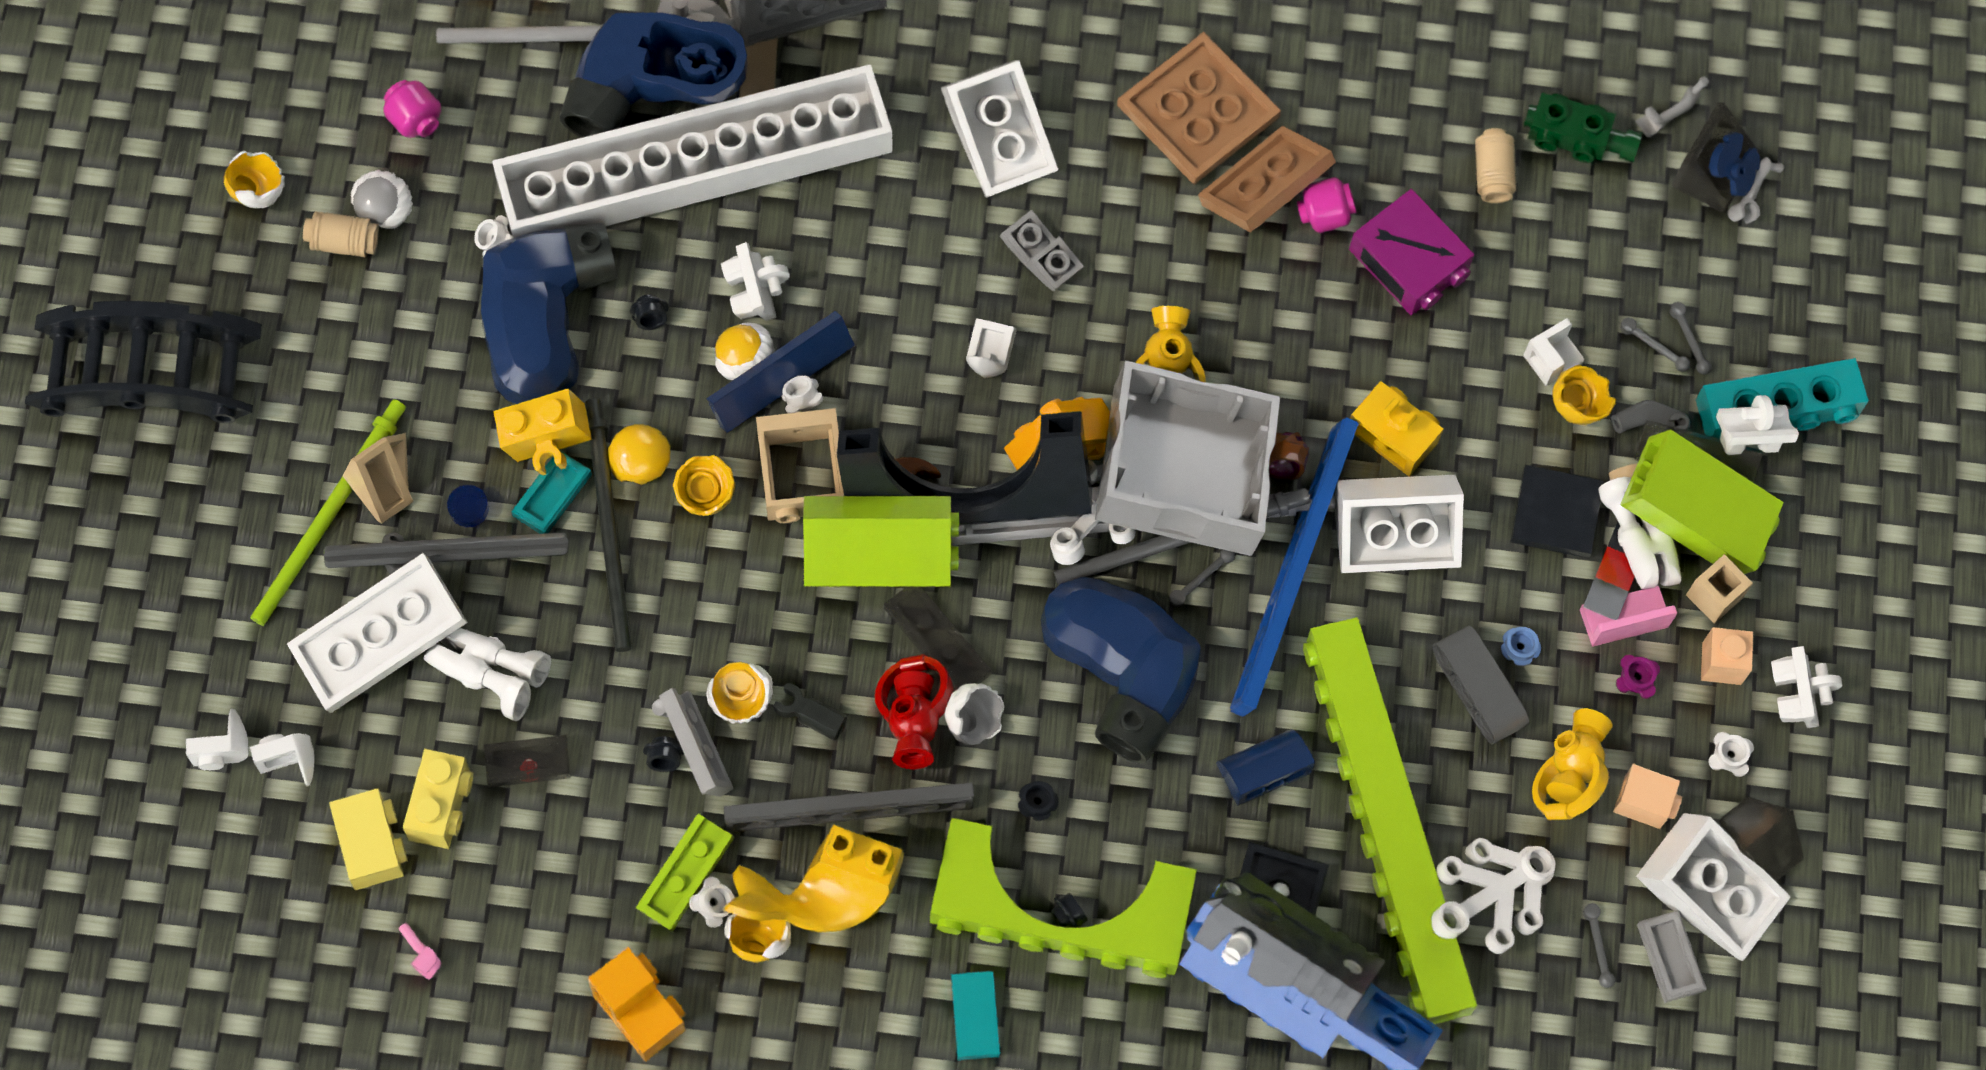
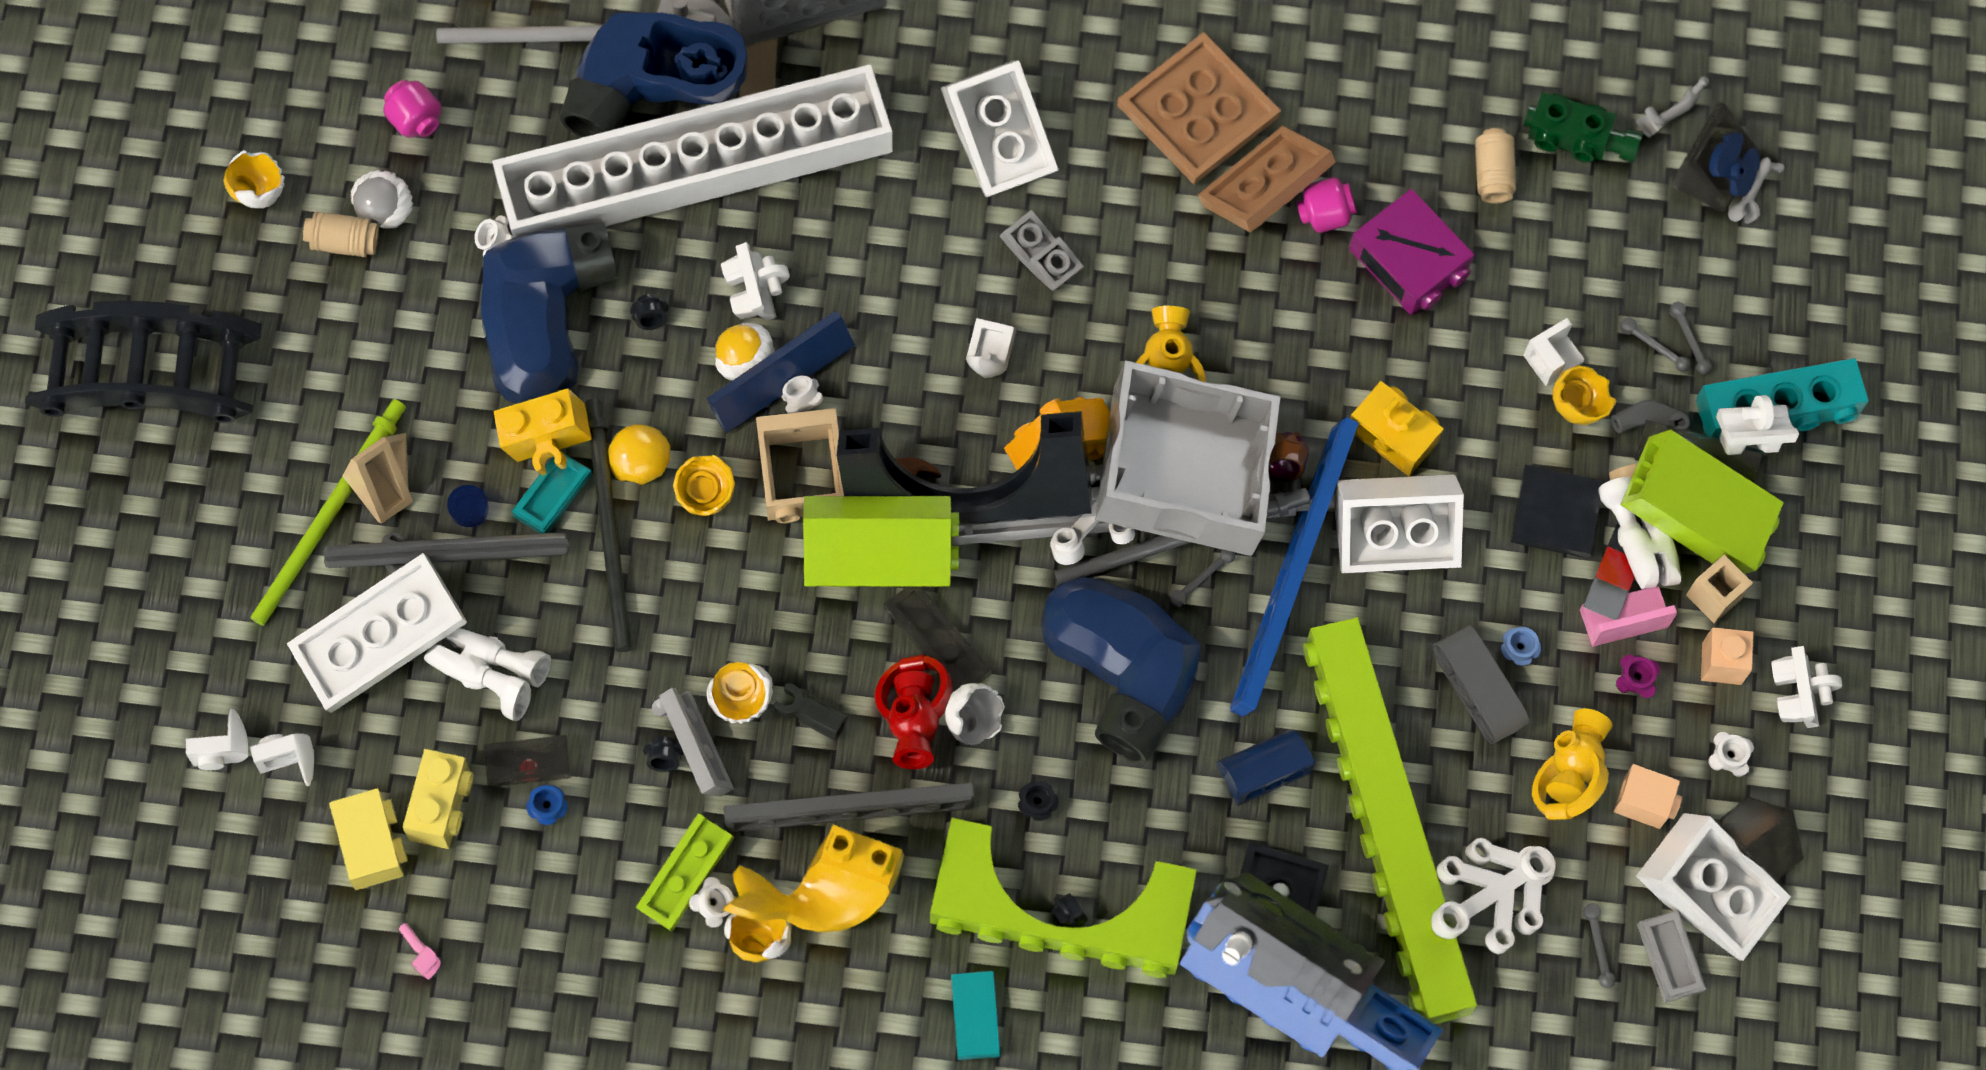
light orange brick [588,947,686,1062] -> none
none -> blue plate [526,785,568,825]

